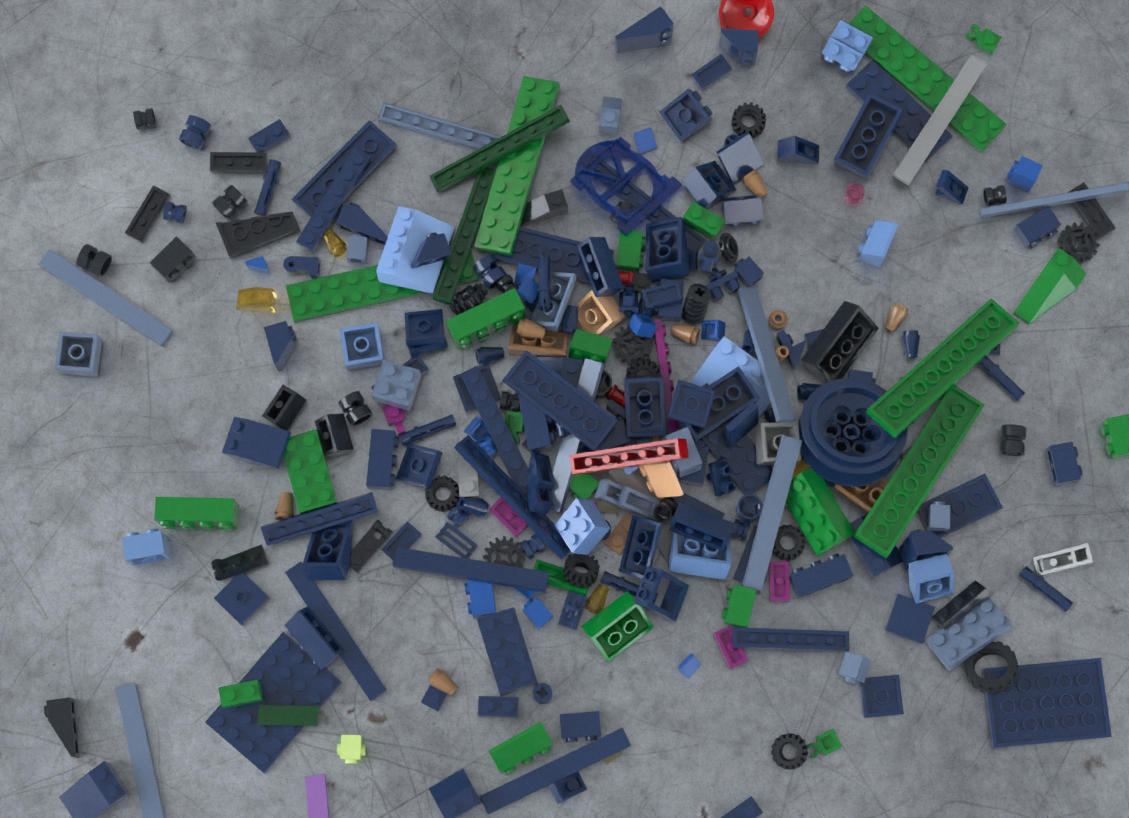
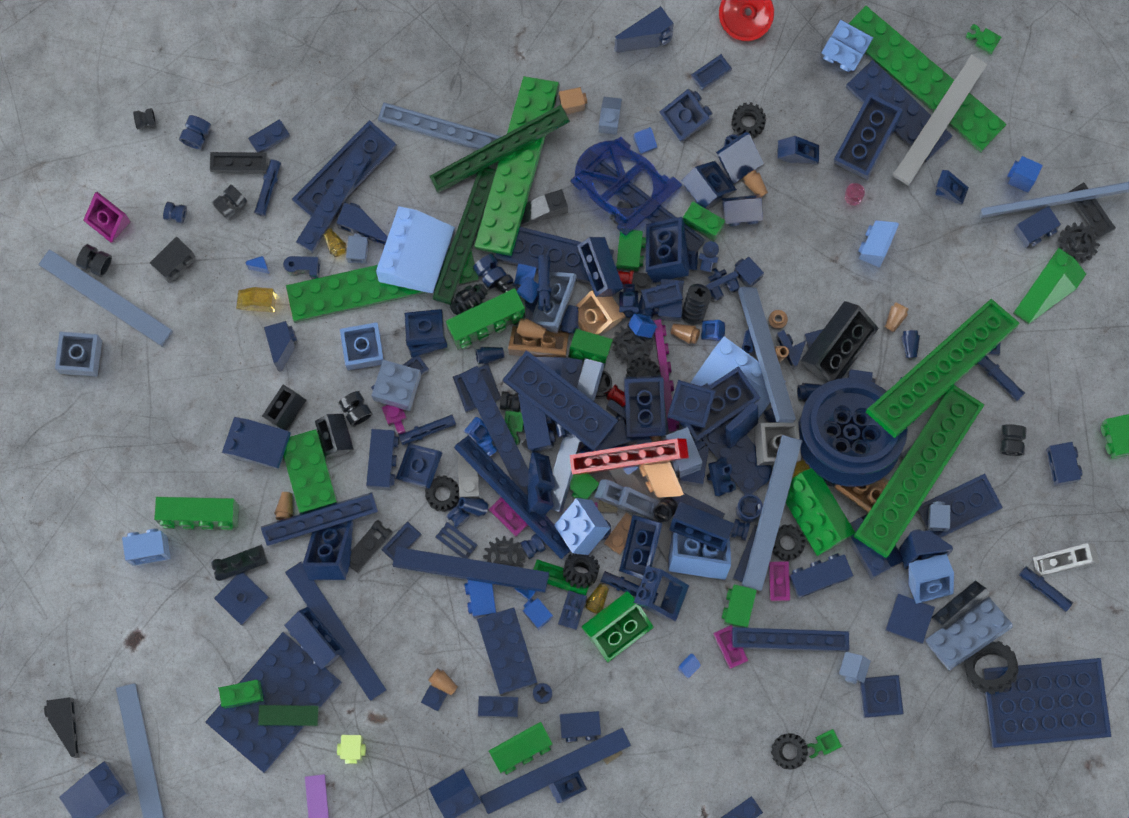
black tile [125,185,171,243] -> none
black wing [216,211,300,258] -> none
dark blue slope [411,232,452,269] -> none
dark blue slope [719,28,759,67] -> none
black gear [719,233,739,263] -> none
black wheel [983,185,1007,206] -> none
none -> magenta slope [83,192,131,243]
none -> medium nougat brick [559,87,588,114]

